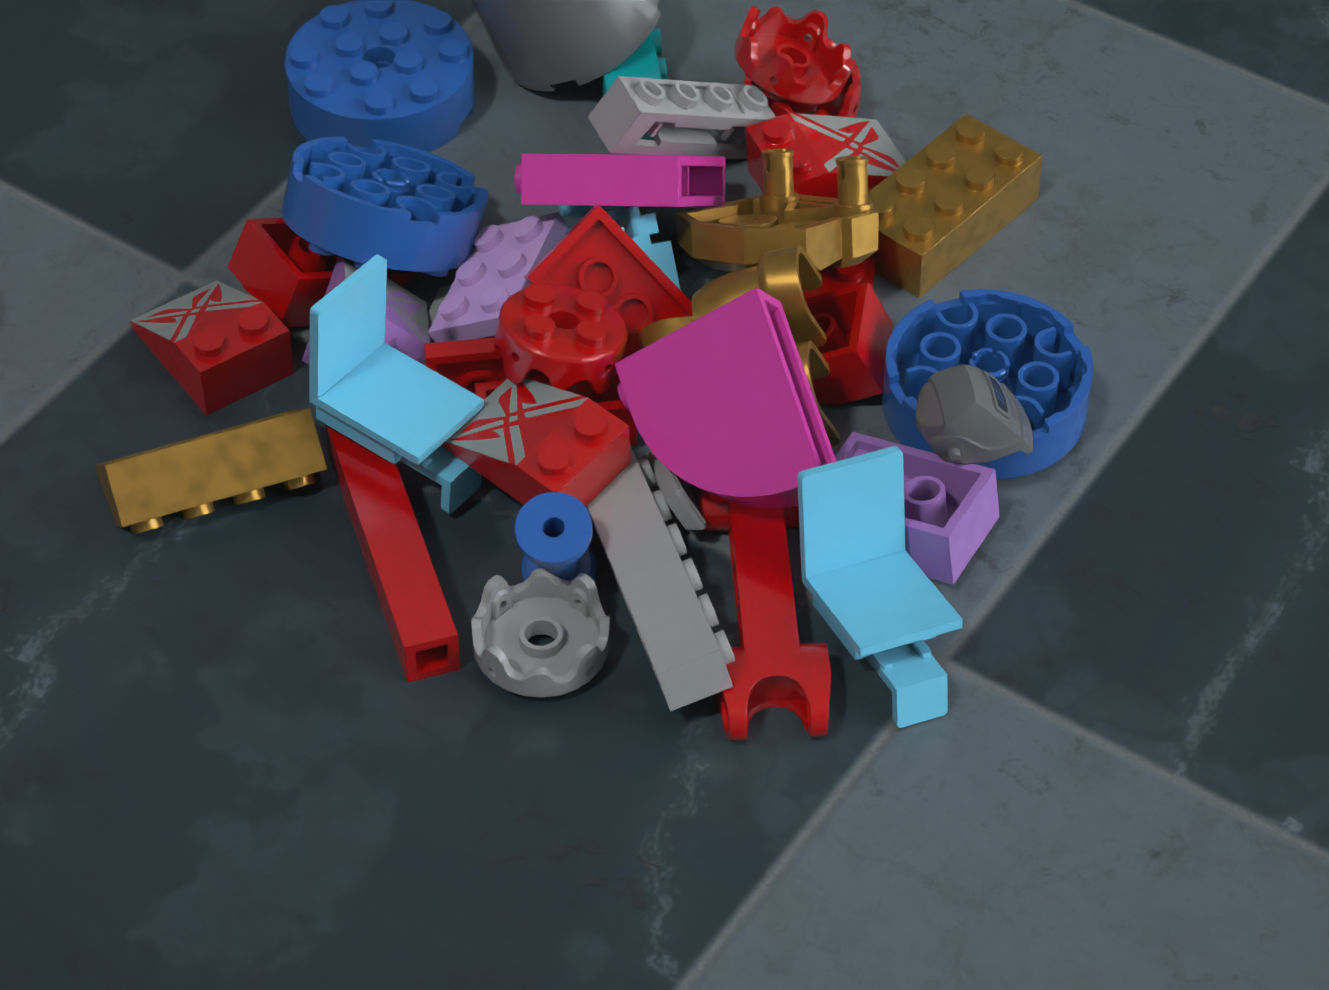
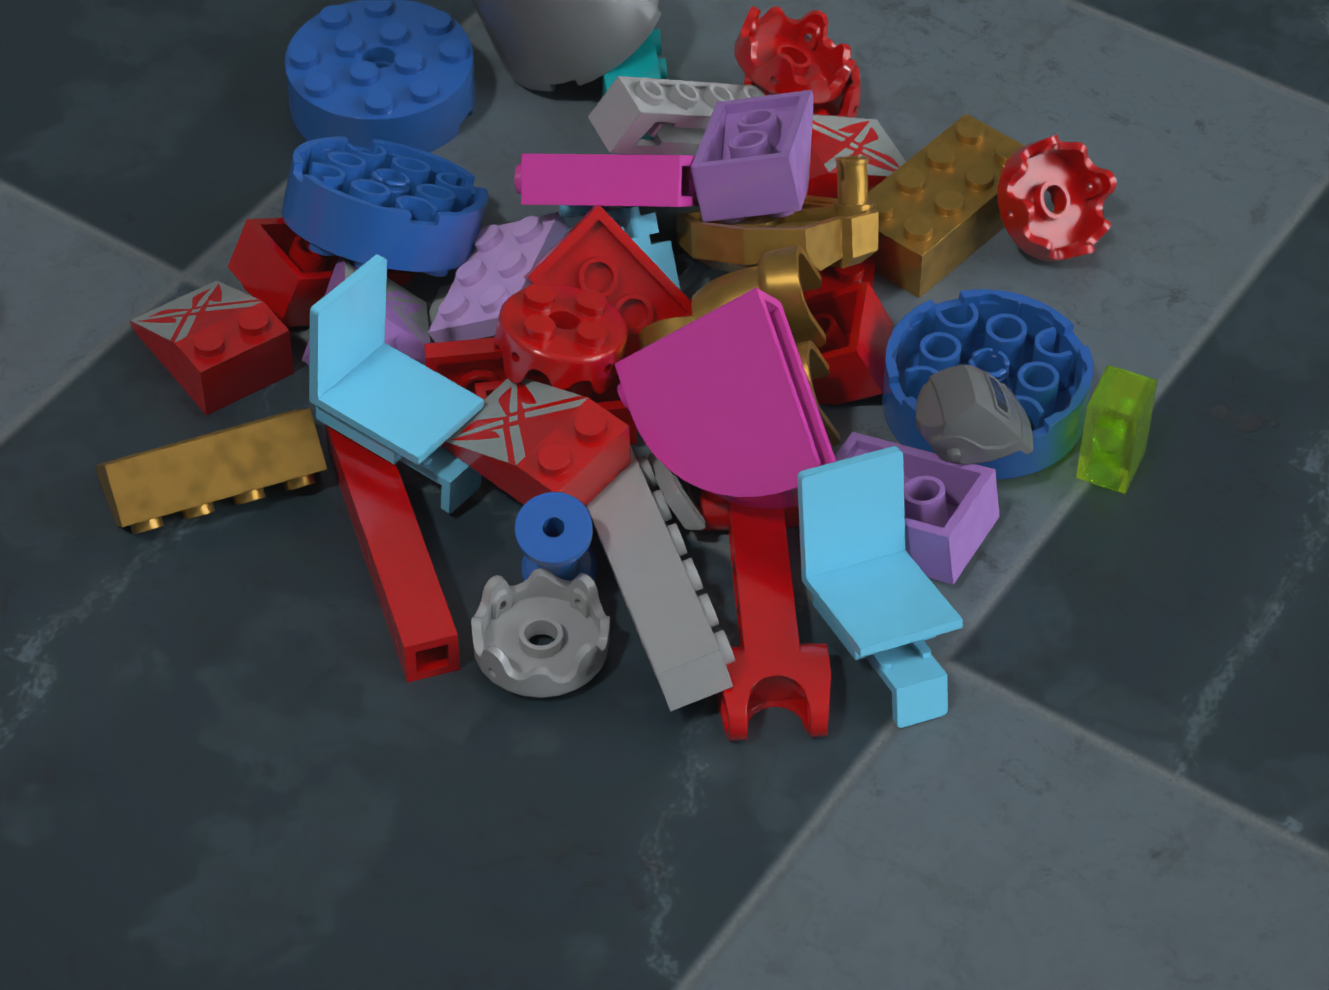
none -> medium lavender slope [690,90,814,224]
none -> red plate [998,135,1117,262]
none -> clear neon green brick [1076,365,1158,494]

